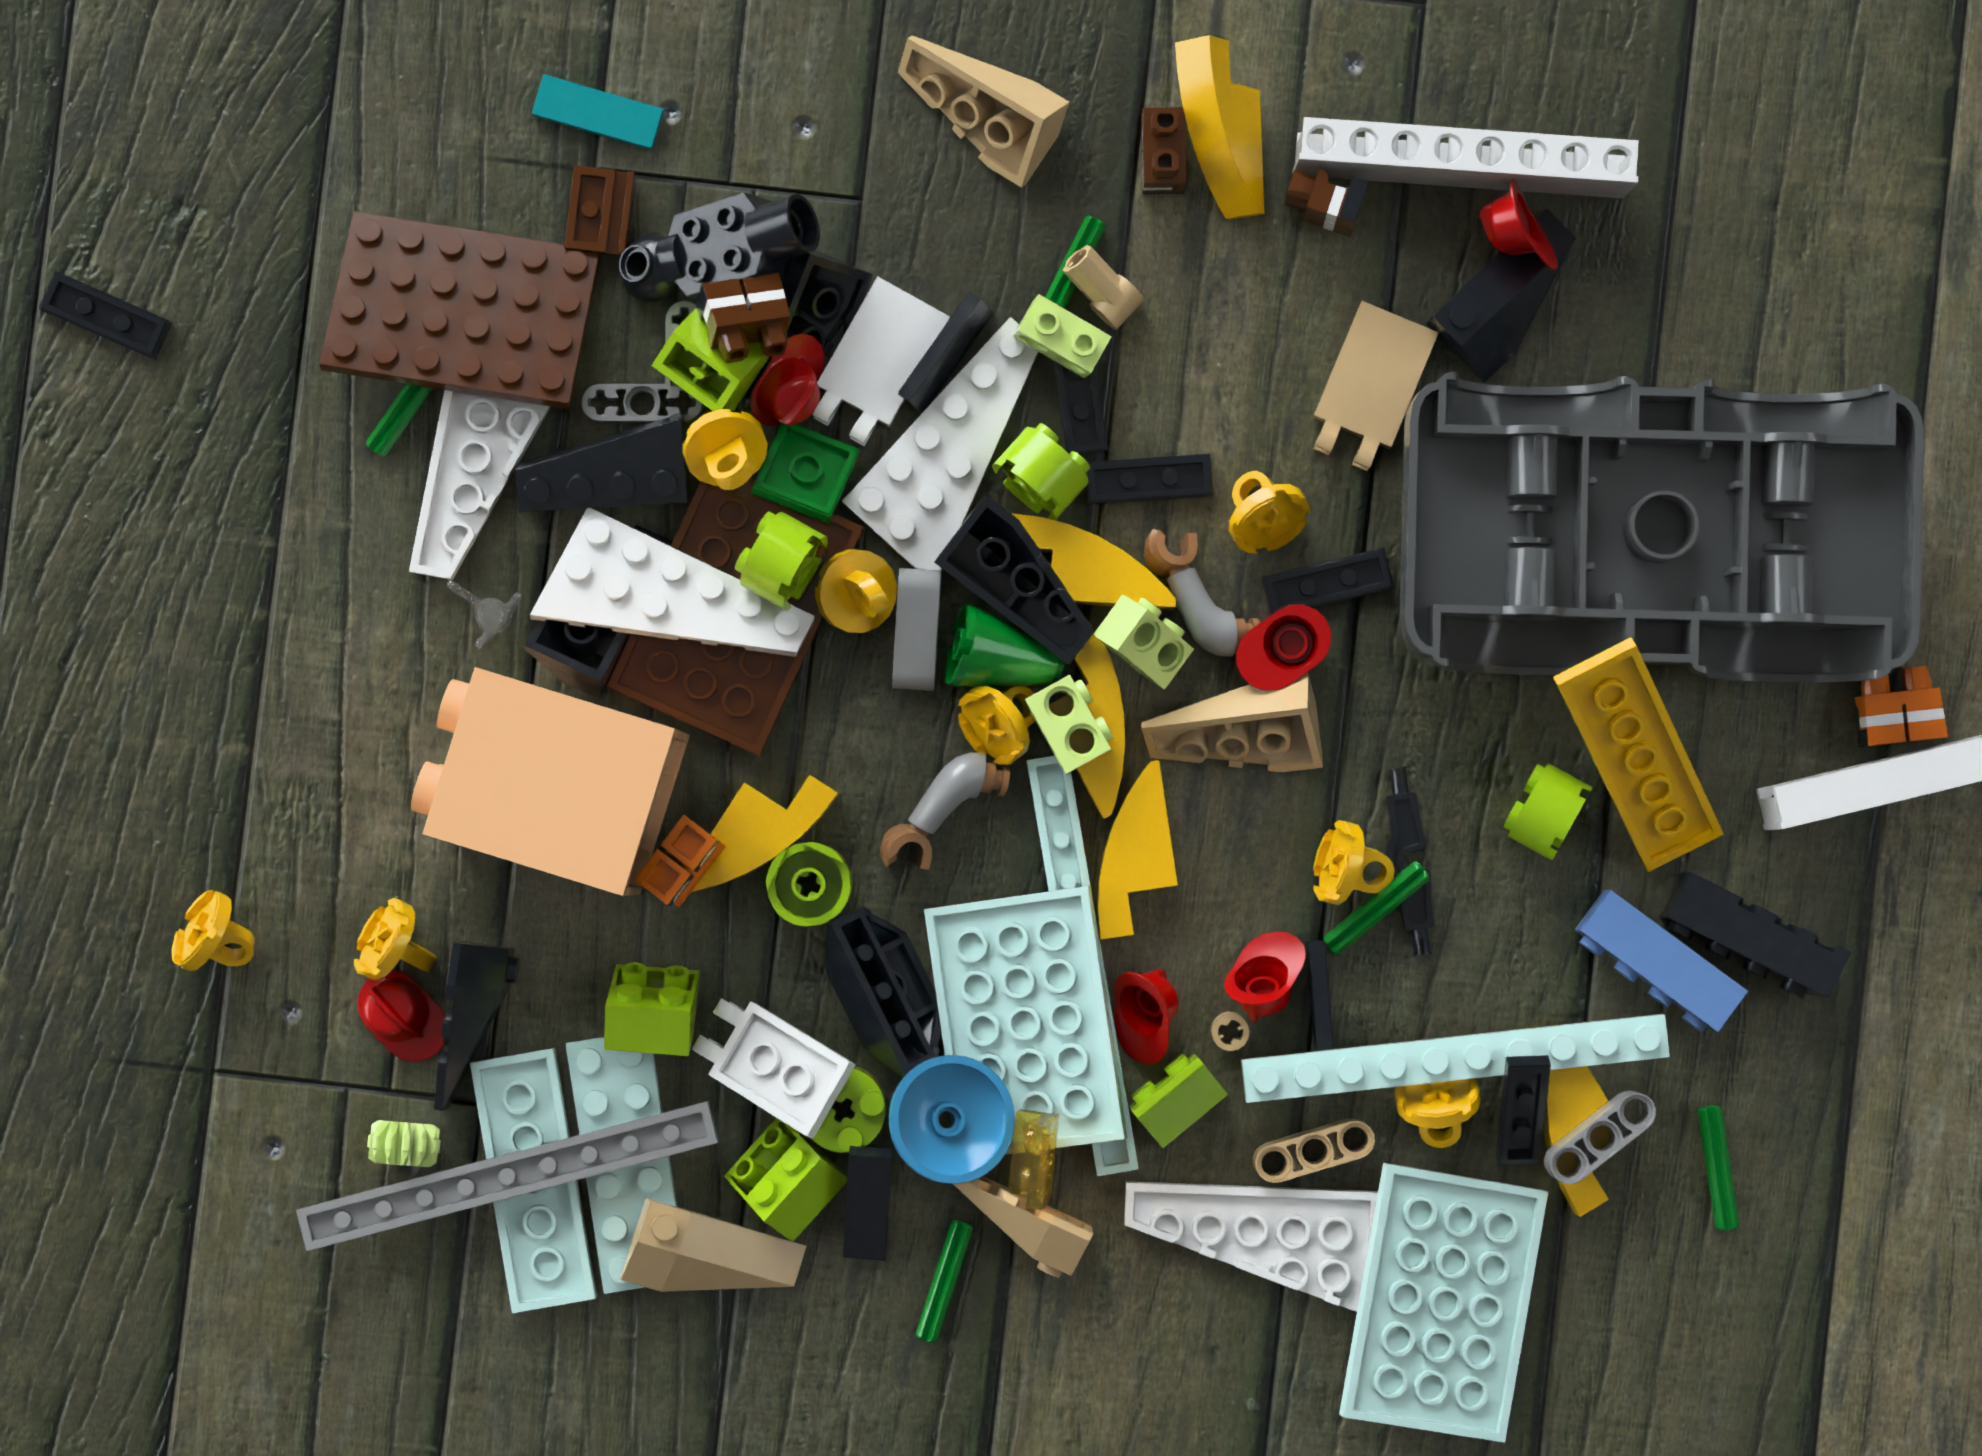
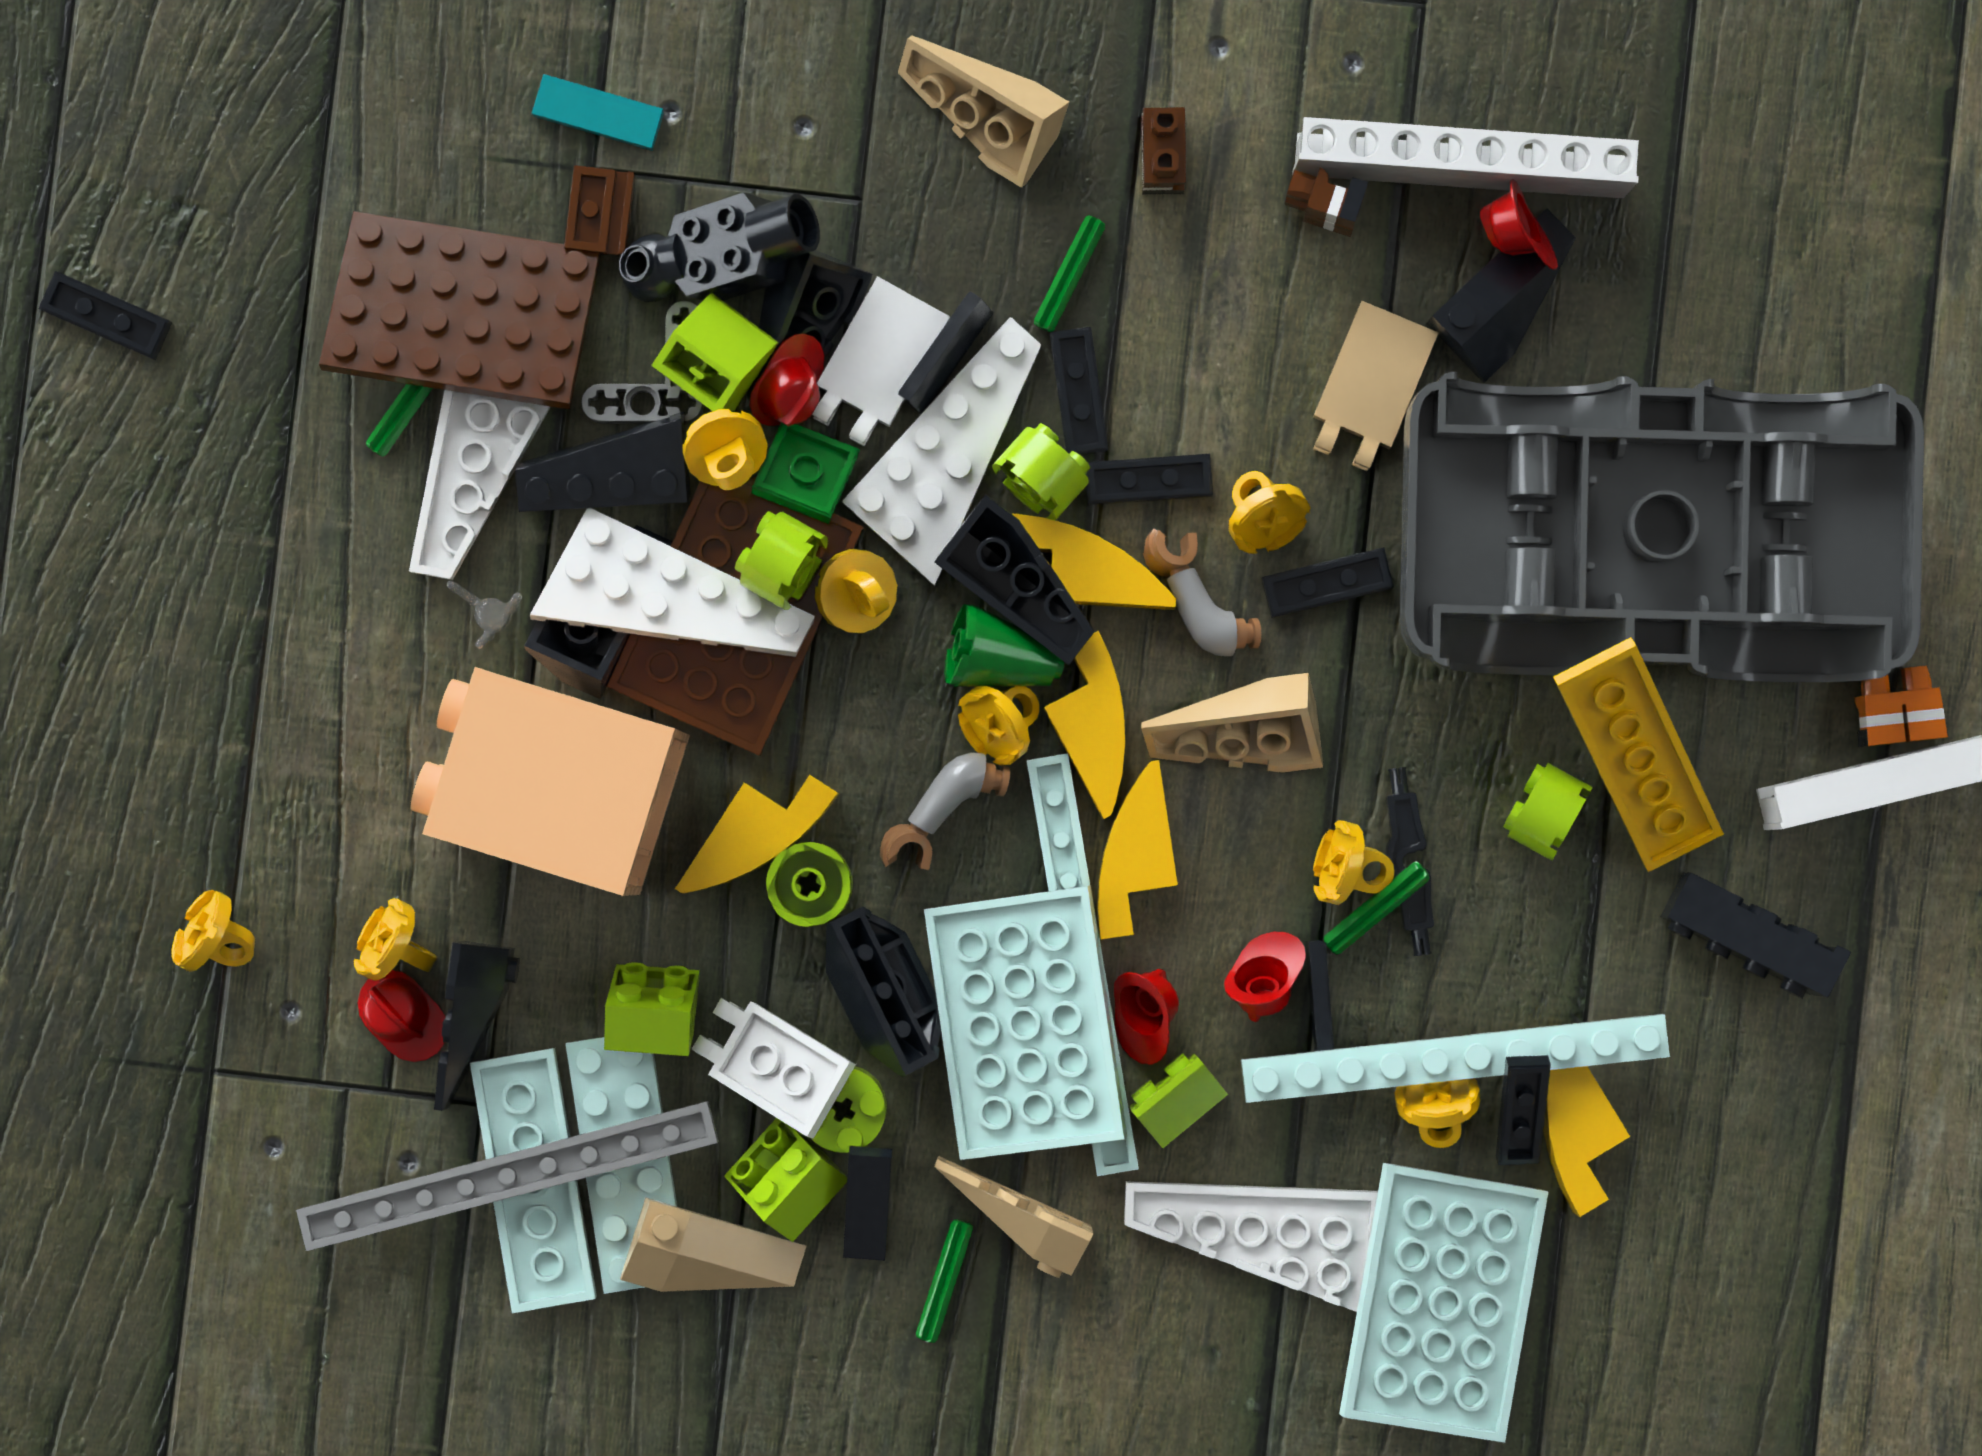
yellowish green gear [367,1120,441,1167] -> none
orange hips [634,814,726,907] -> none
reddish brown hips [696,273,790,363] -> none
dark azure dish [889,1055,1015,1184] -> none
light grey beam [892,568,942,691] -> none
clear yellow bracket [1009,1109,1059,1210] -> none
yellowish green brick [1013,294,1112,378] -> none
yellowish green brick [1025,675,1113,775] -> none
tan piece [1062,245,1145,330] -> none
yellowish green brick [1093,594,1194,690] -> none
yellow slope [1175,35,1265,220] -> none
tan bush [1211,1011,1250,1051] -> none
red piece [1236,604,1331,691] -> none
tan beam [1253,1118,1375,1183] -> none
light grey beam [1544,1090,1656,1184] -> none
medium blue brick [1575,890,1748,1033] -> none
green axle [1697,1105,1739,1231] -> none

